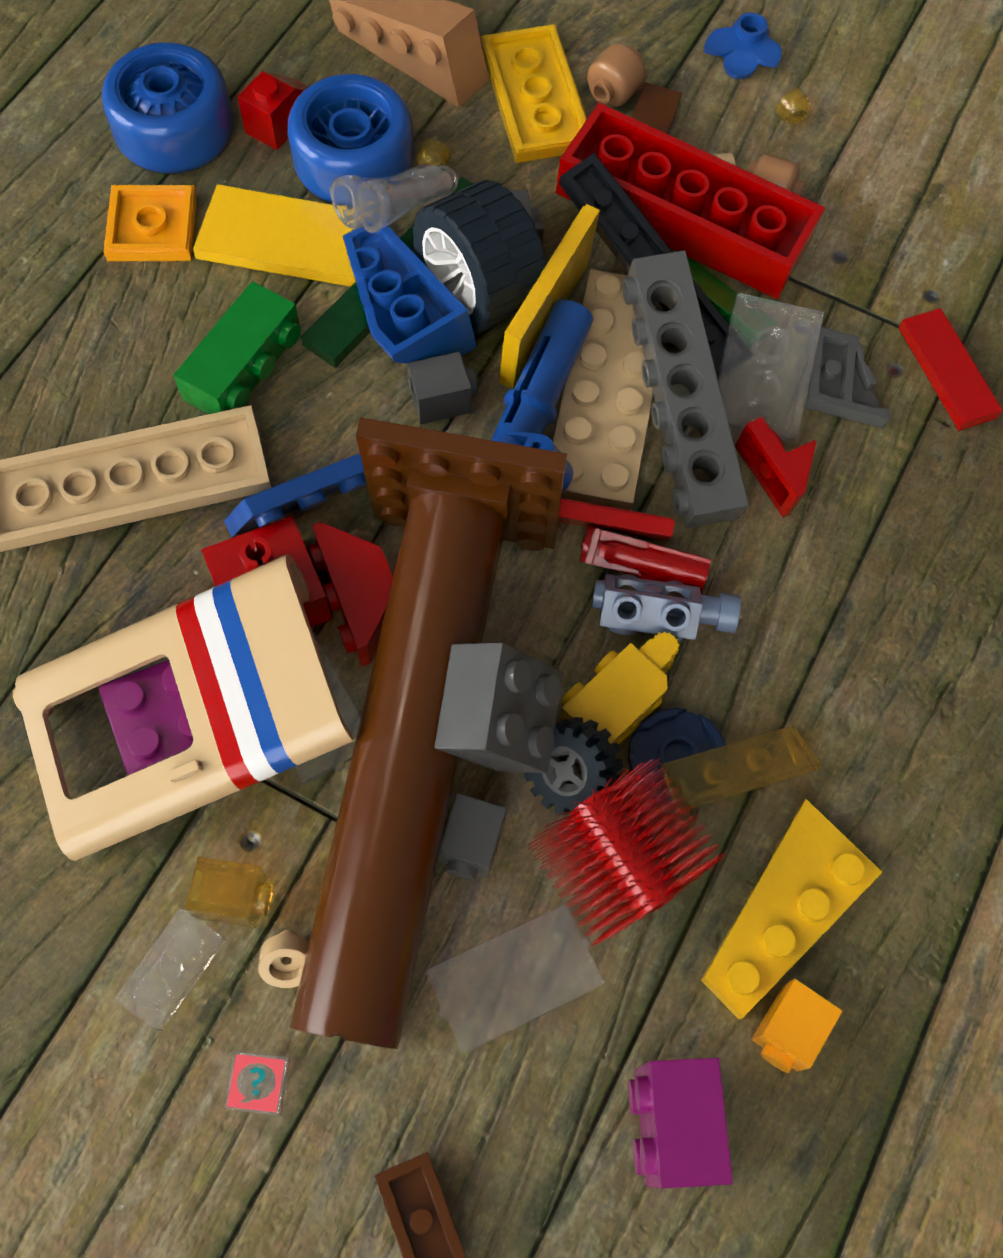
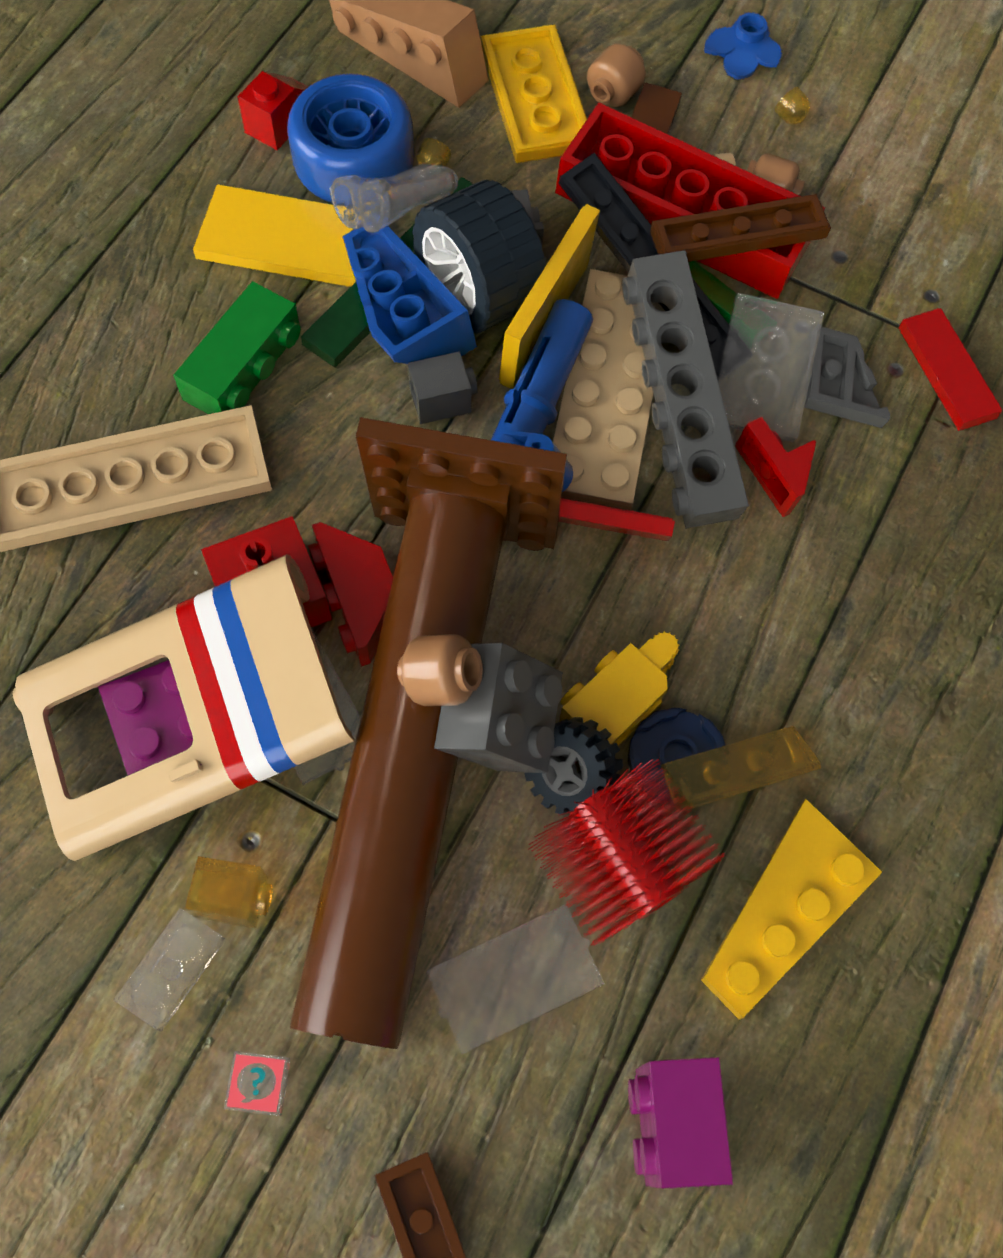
blue wheel [102,42,233,174] -> none
light orange tile [103,185,197,261] -> none
blue wing [224,453,367,538] -> none
tan tile [258,930,309,988] -> none
dark grey brick [438,793,507,881] -> none
red piece [579,525,711,593] -> none
sand blue brick [592,574,741,642] -> none
light orange brick [751,979,843,1073] -> none
none -> medium nougat head [397,634,483,706]
none -> reddish brown tile [650,194,831,262]

